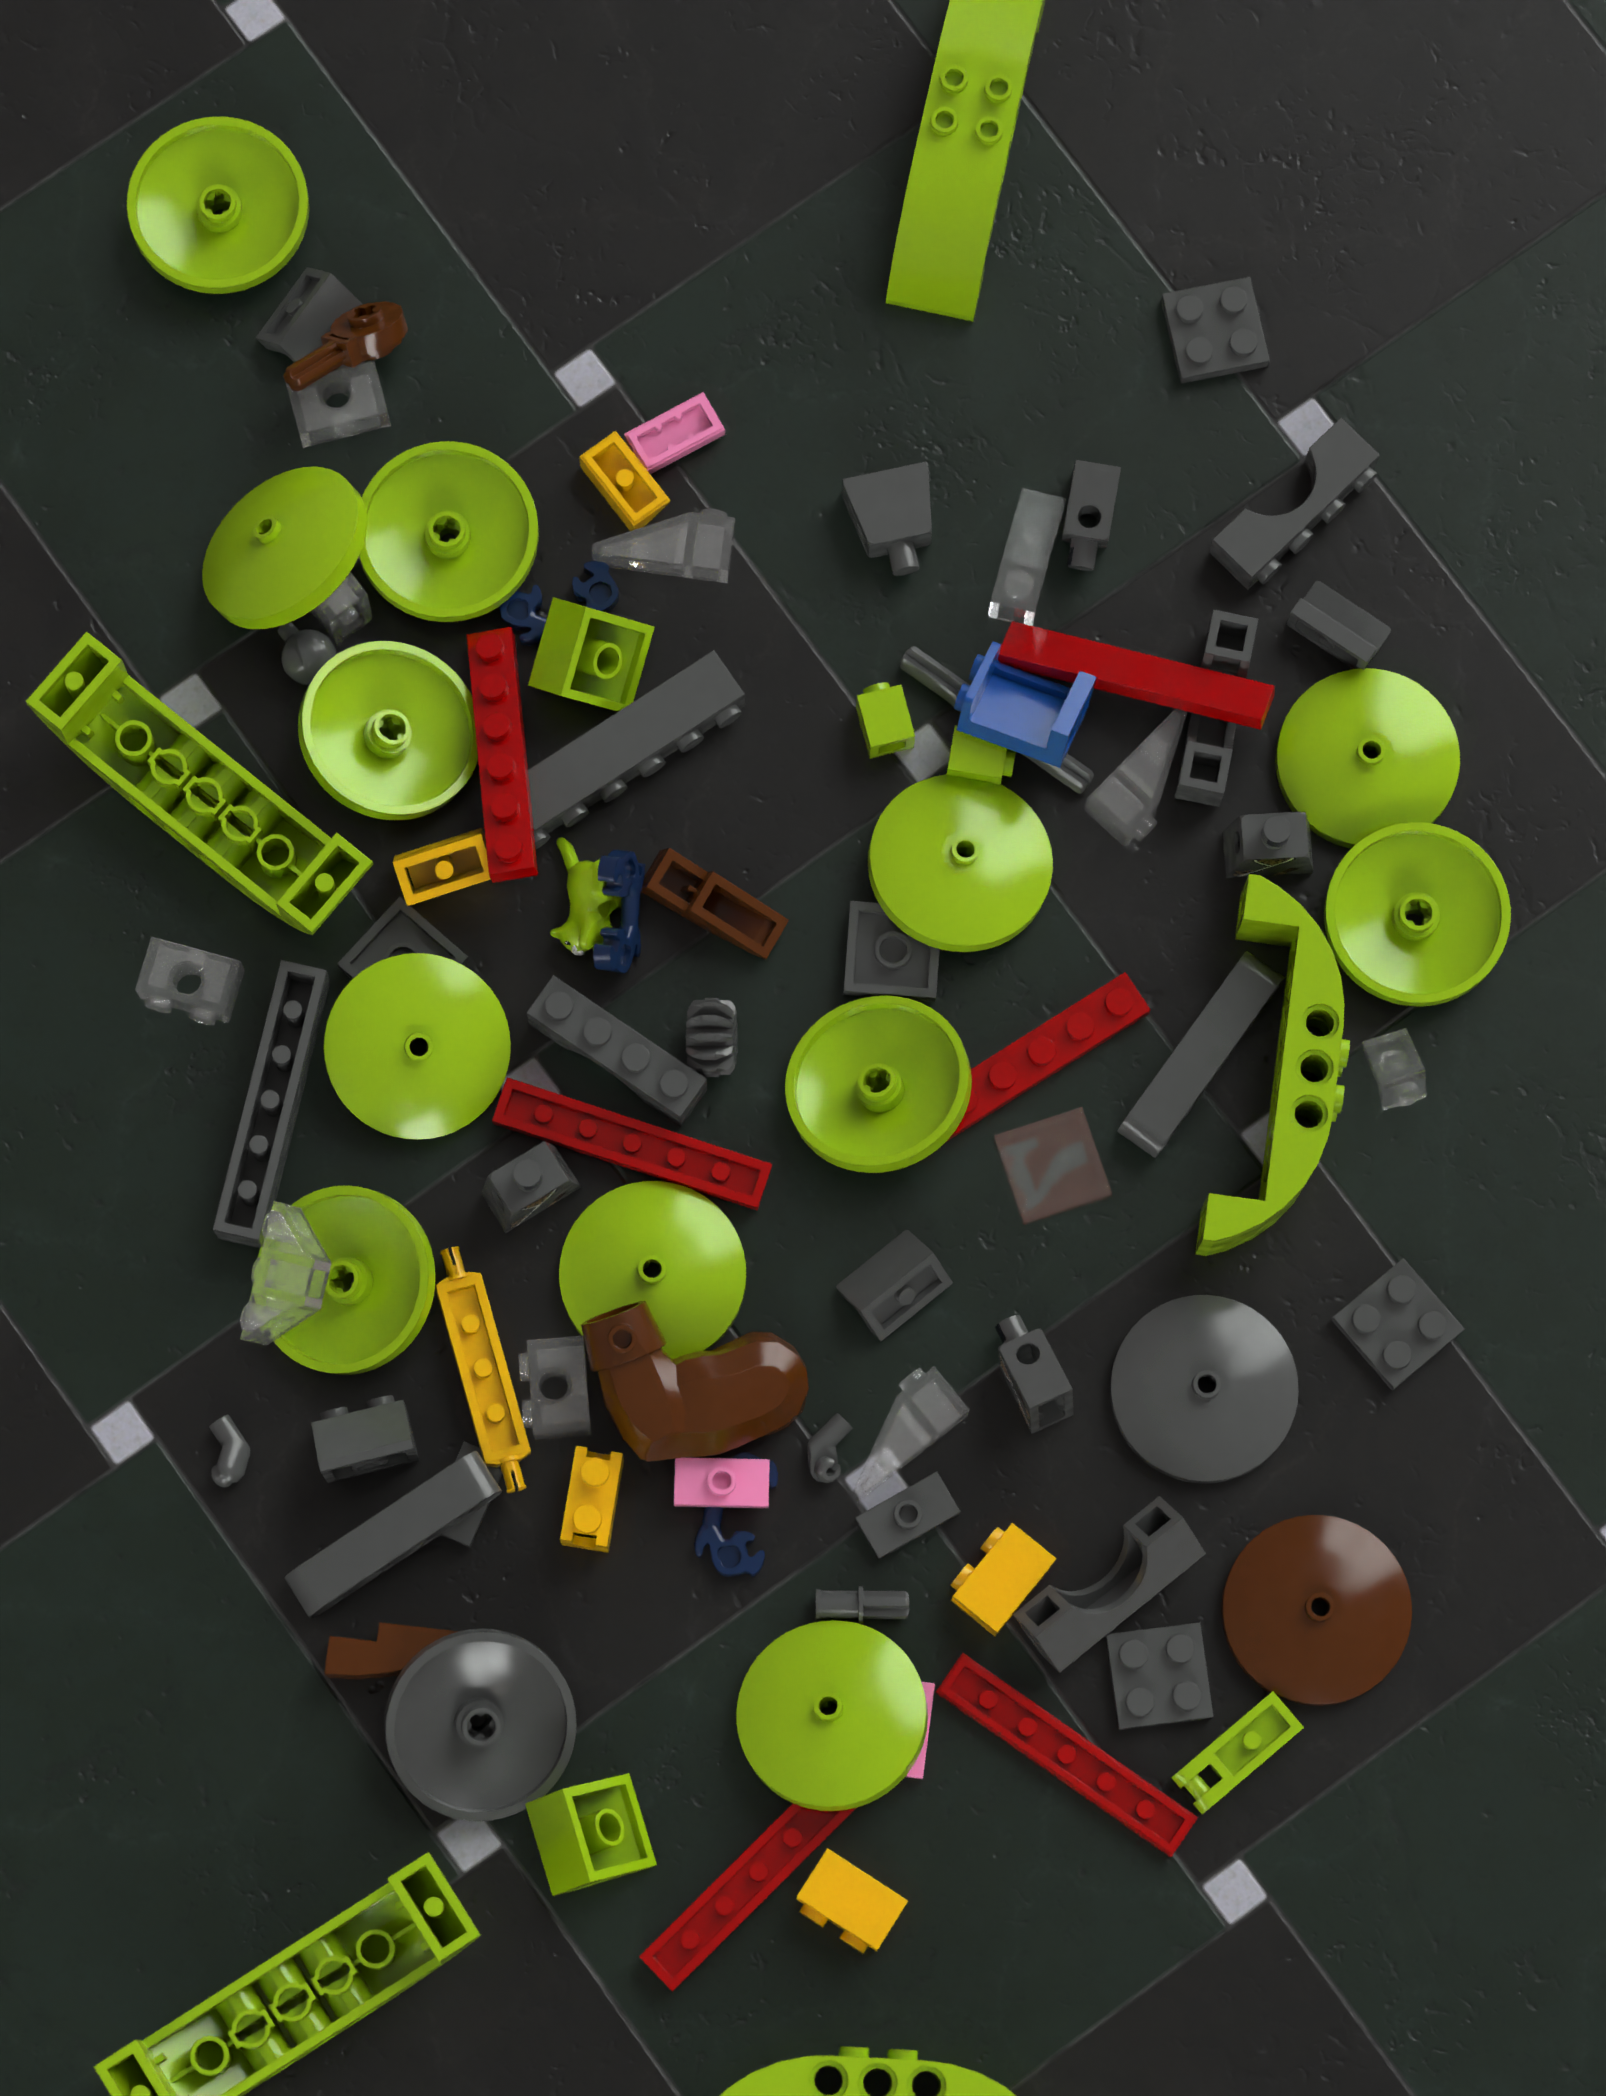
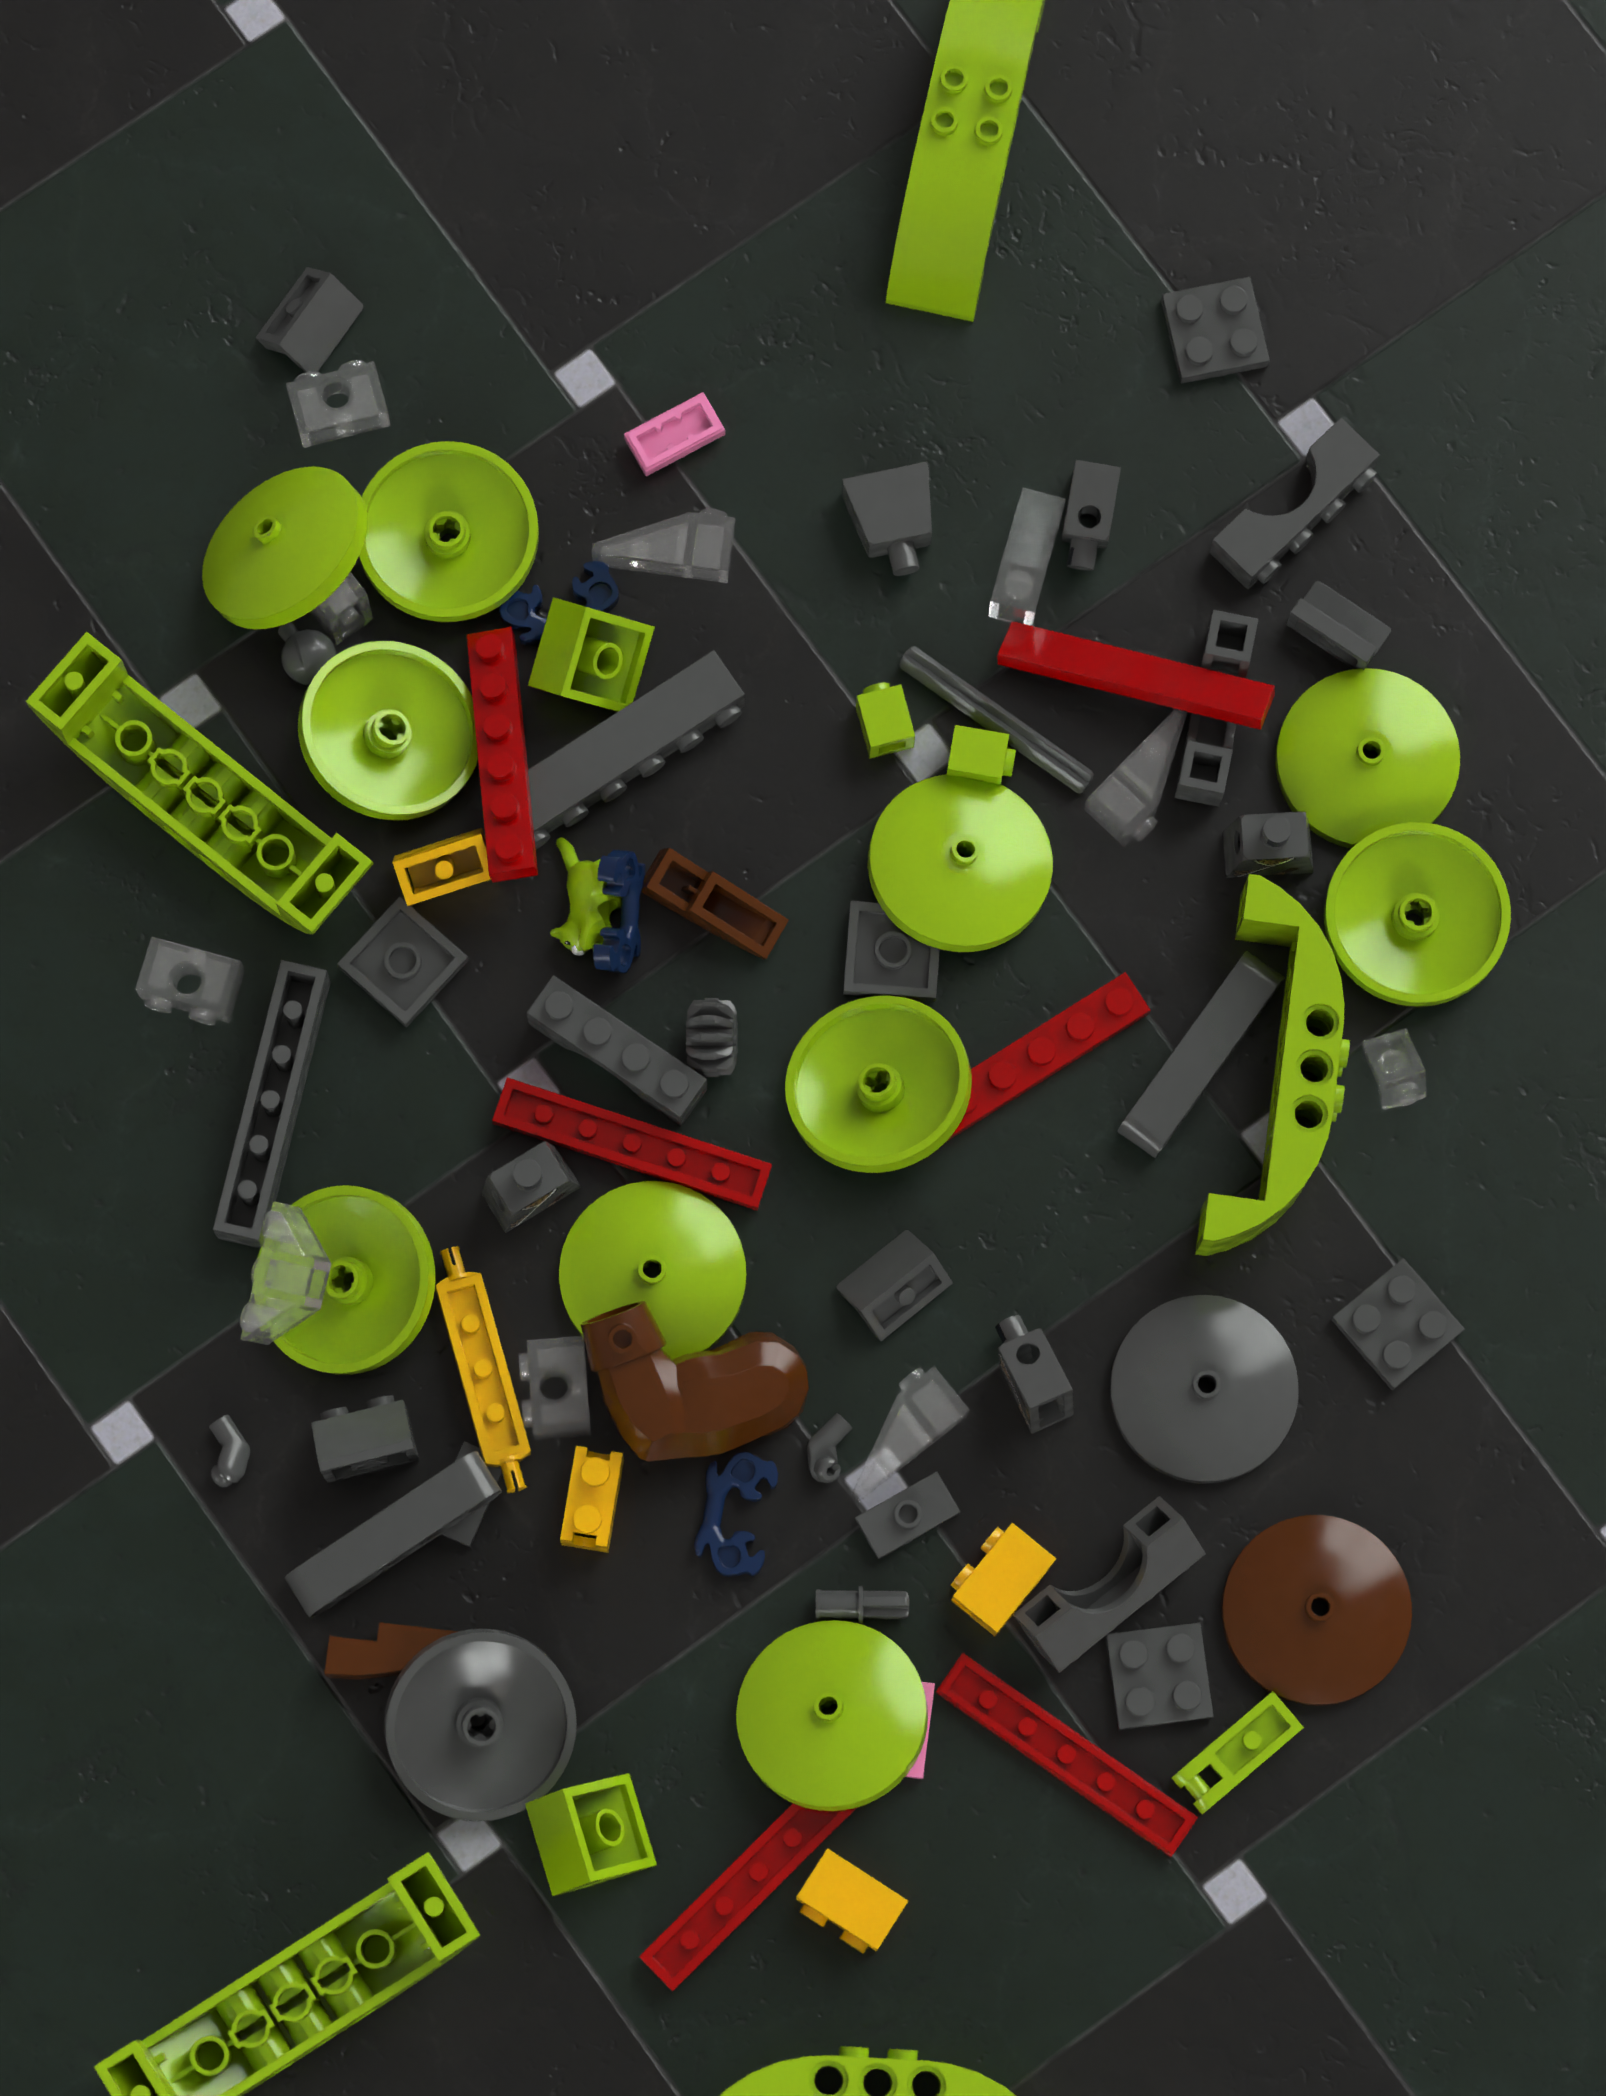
lime dish [127,116,309,294] -> none
reddish brown piece [283,301,408,391] -> none
lime dish [323,953,511,1140] -> none
yellow slope [579,431,670,535] -> none
bright pink plate [674,1457,770,1508] -> none
blue panel [954,641,1097,768] -> none
clear tile [993,1107,1112,1225] -> none

